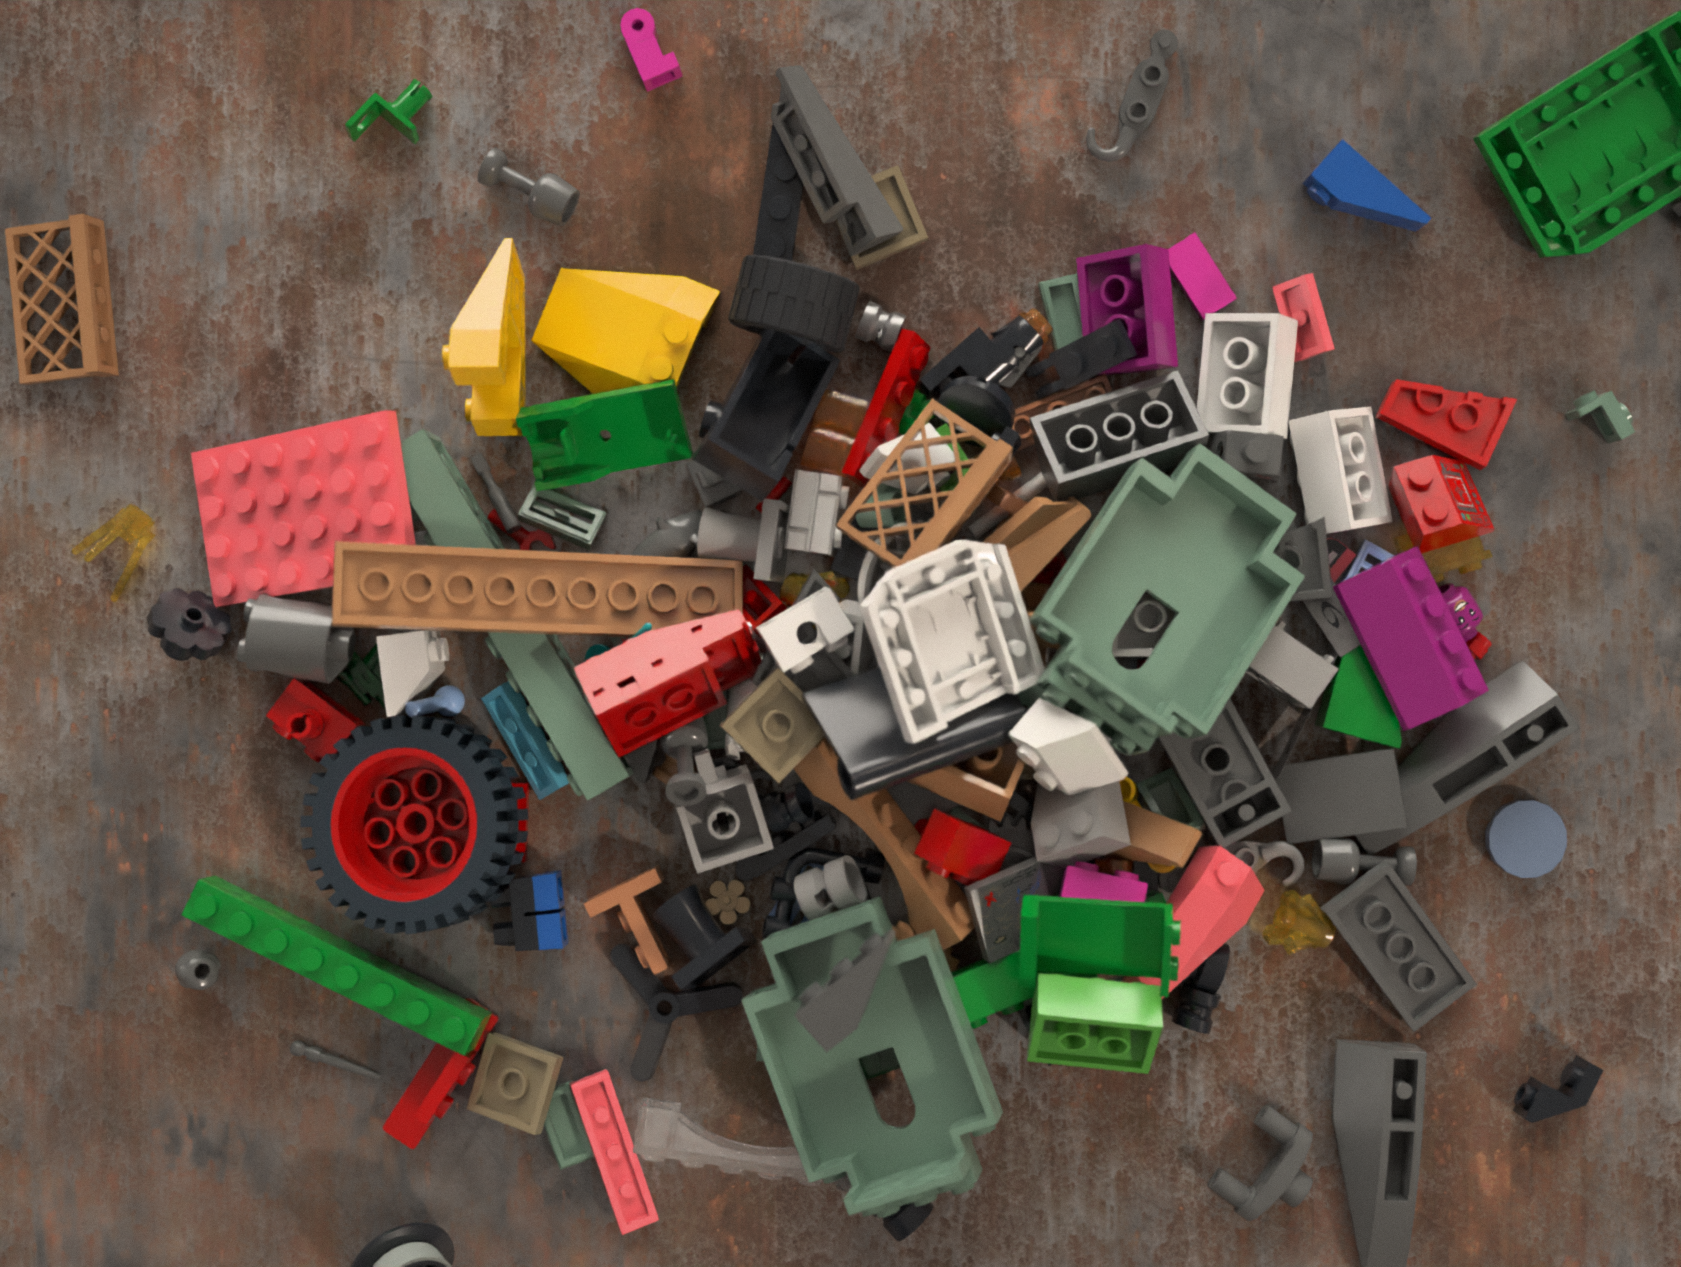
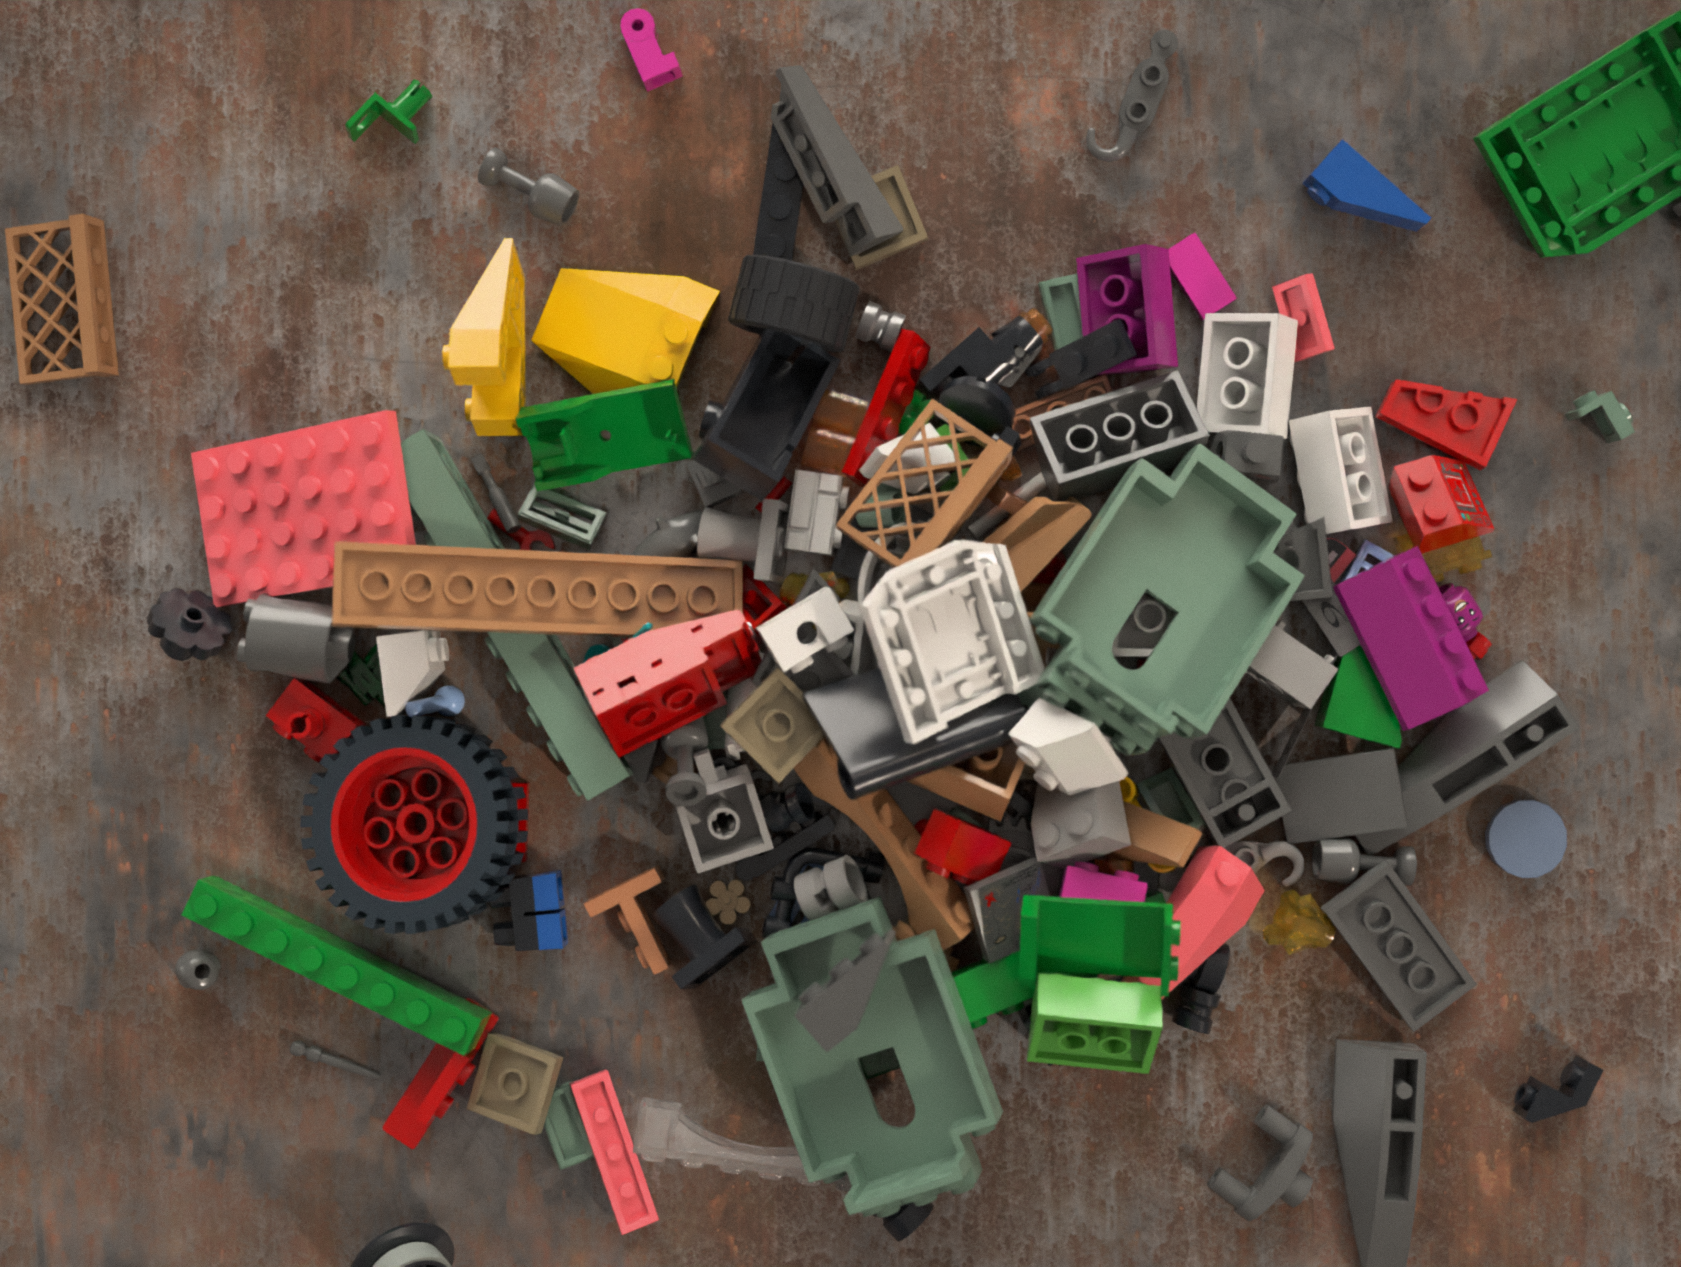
clear yellow plant [72,502,156,602] -> none
medium azure plate [481,681,569,800] -> none
black piece [610,944,743,1082] -> none

